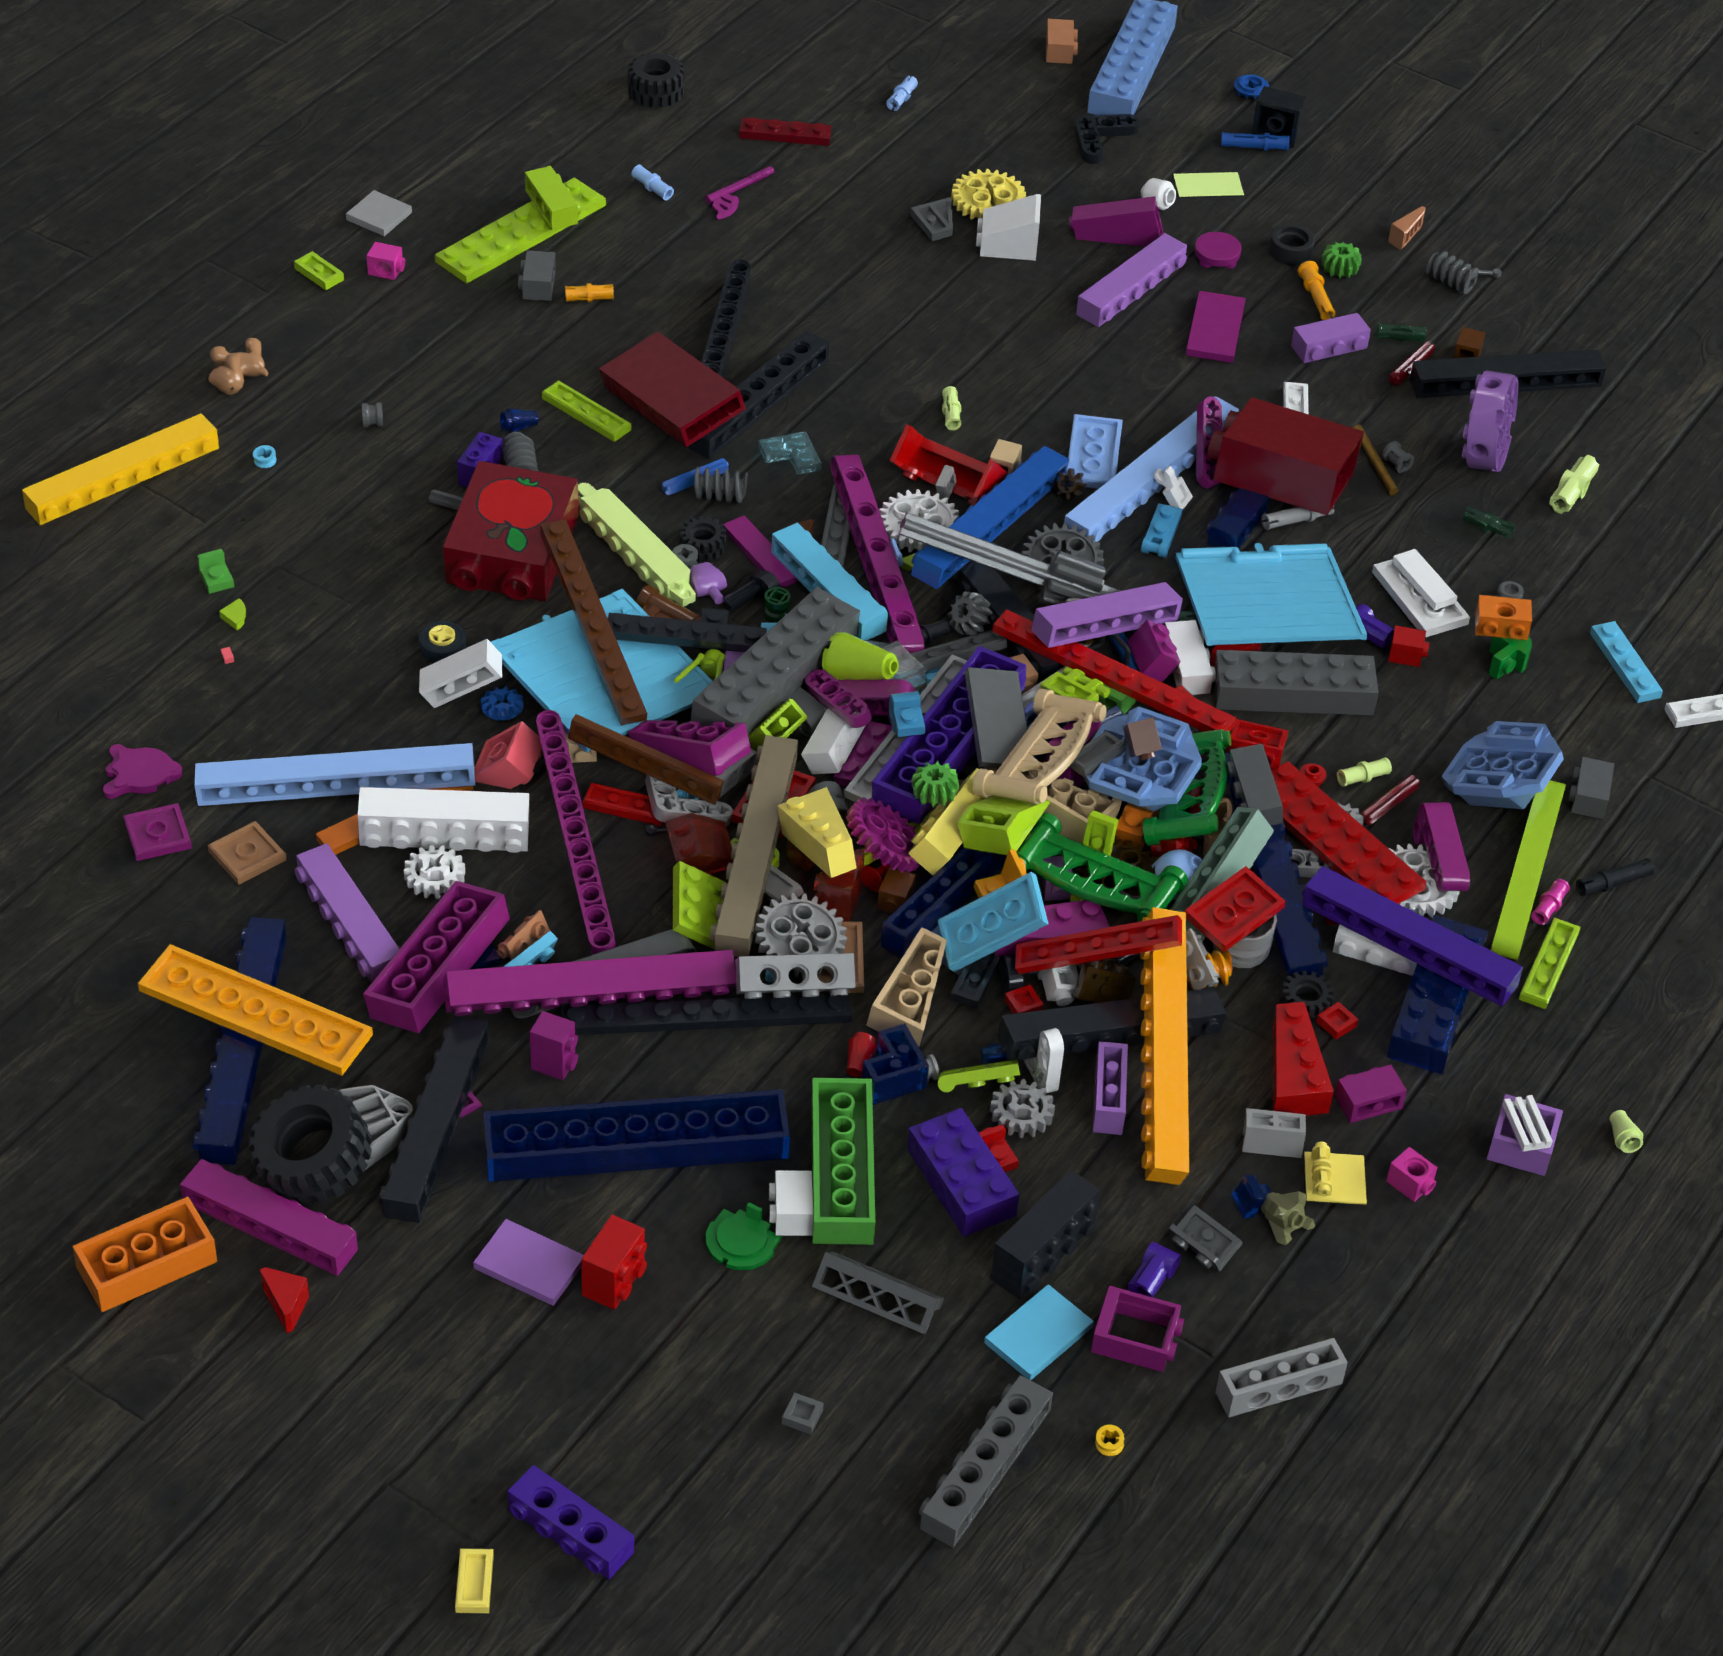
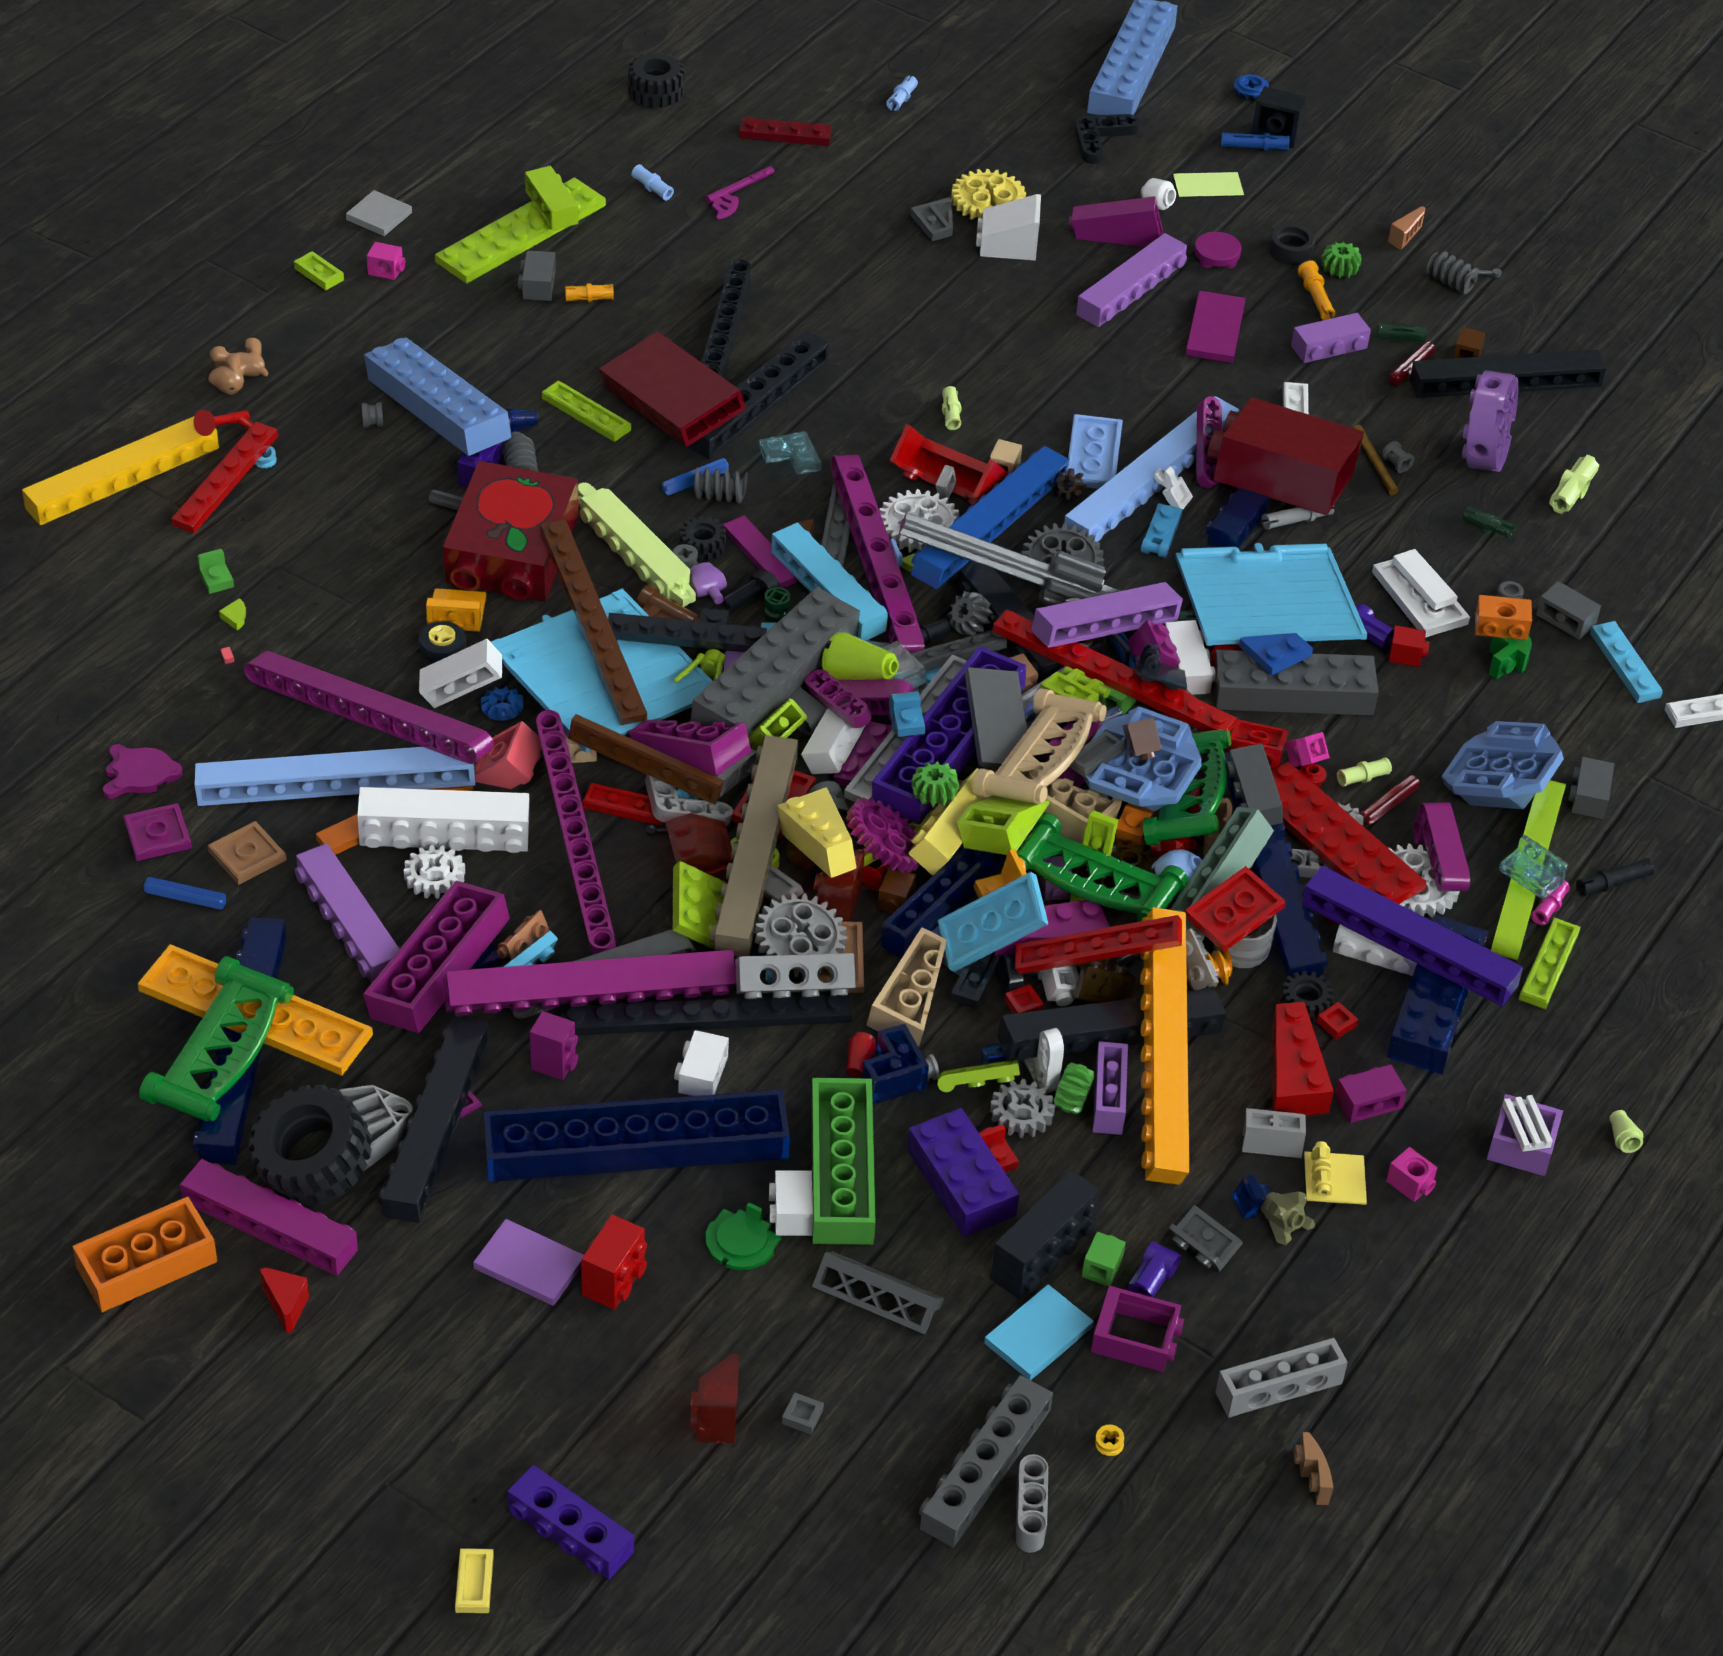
nougat brick [1046,19,1078,64] -> none
none -> green piece [139,956,294,1121]
none -> blue axle [144,877,227,910]
none -> red plate [171,422,278,534]
none -> red piece [193,410,253,436]
none -> magenta beam [244,651,494,764]
none -> medium blue brick [364,338,512,456]
none -> light orange bracket [426,589,486,632]
none -> white brick [674,1030,729,1100]
none -> clear red slope [691,1353,739,1443]
none -> light grey beam [1015,1454,1048,1553]
none -> bright green gear [1054,1062,1095,1115]
none -> bright green brick [1082,1232,1126,1286]
none -> black hinge [1134,643,1187,690]
none -> blue wing [1239,633,1313,676]
none -> dark pink slope [1285,732,1330,767]
none -> medium nougat slope [1294,1432,1333,1505]
none -> clear light blue bracket [1499,835,1568,900]
none -> dark grey brick [1536,581,1601,640]

